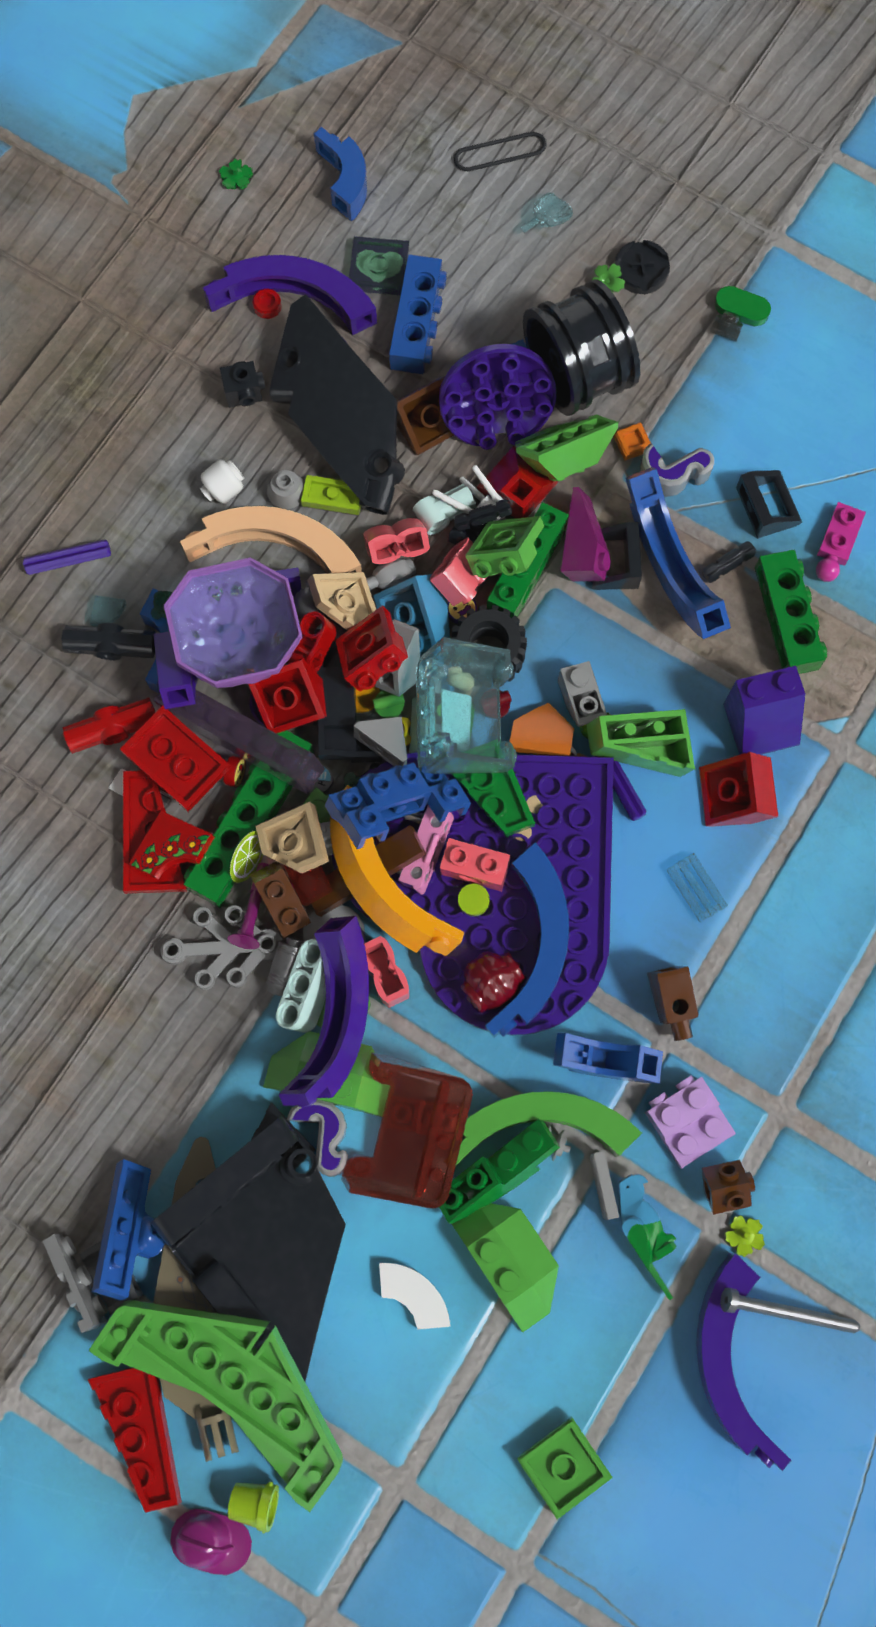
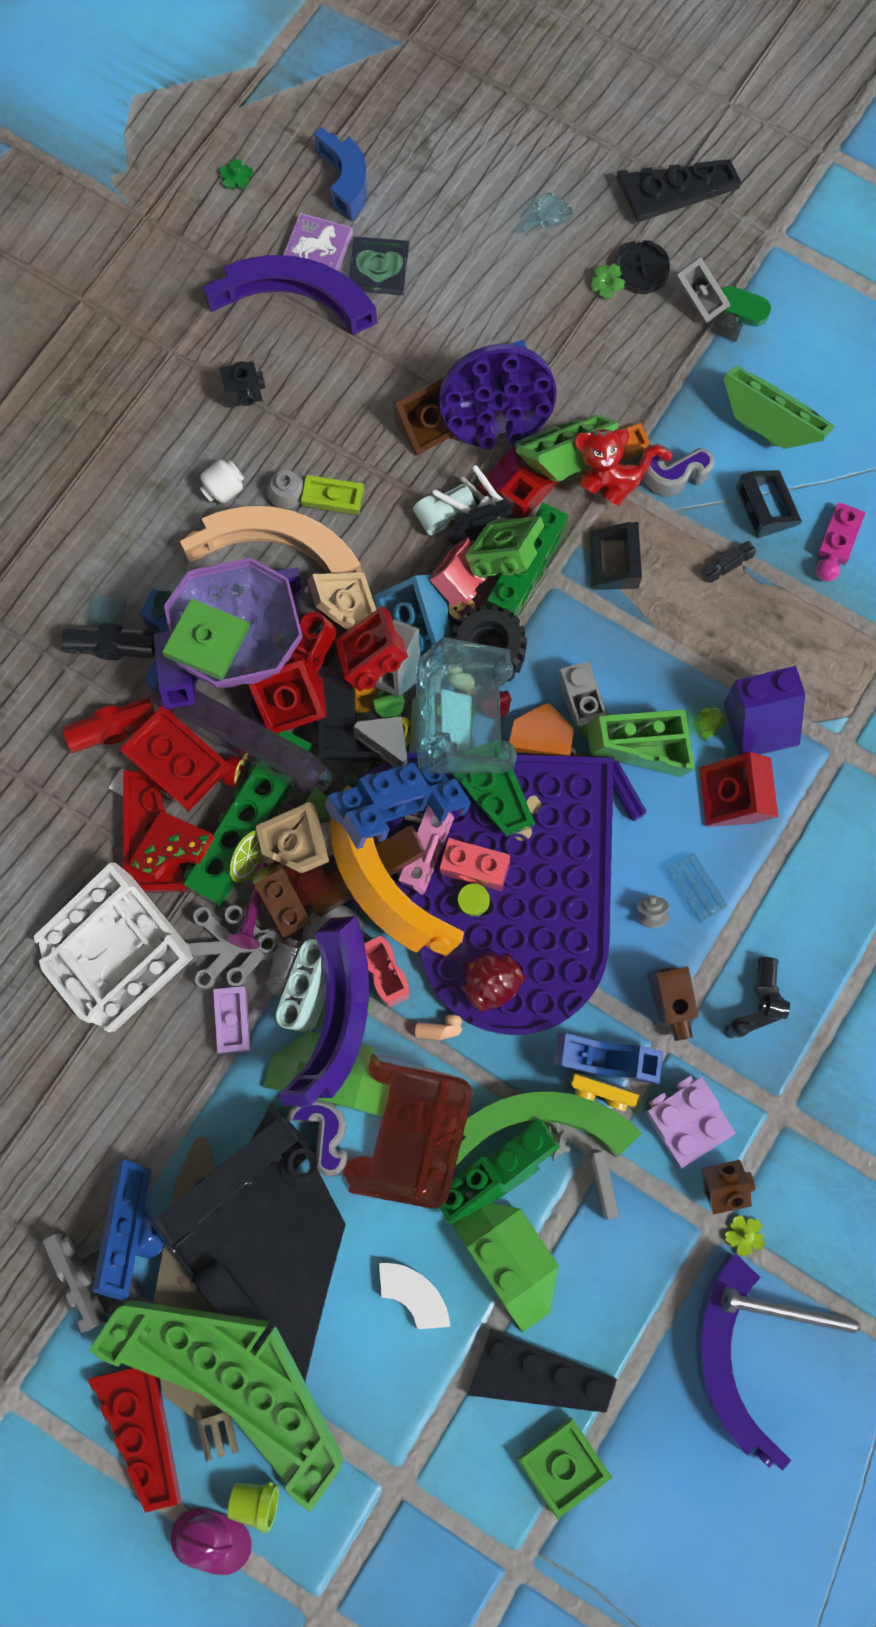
dark purple axle [23,539,111,575] -> none
red tile [253,289,282,319] -> none
black panel [270,294,405,515] -> none
coral brick [363,518,430,564] -> none
light grey plant [366,558,416,590] -> none
blue brick [389,254,447,374] -> none
black piece [454,132,547,171] -> none
blue arch [485,842,569,1038] -> none
black wheel [522,279,640,416] -> none
magenta slope [561,487,610,582] -> none
animal [619,1174,677,1300] -> none
blue arch [625,467,731,639] -> none
green brick [754,549,827,674] -> none
none -> white wedge [34,863,193,1033]
none -> bright green plate [163,598,250,681]
none -> lavender plate [213,986,251,1054]
none -> tile [284,213,353,271]
none -> light nougat arm [415,1015,463,1041]
none -> black wing [467,1329,617,1413]
none -> yellow tile [570,1072,639,1111]
none -> red animal [575,428,673,506]
none -> black wing [616,159,741,223]
none -> light grey wheel [637,895,669,929]
none -> light grey slope [676,256,731,323]
none -> clear neon green plate [694,707,728,741]
none -> bright green wedge [724,365,835,449]
none -> black pin [724,957,790,1038]

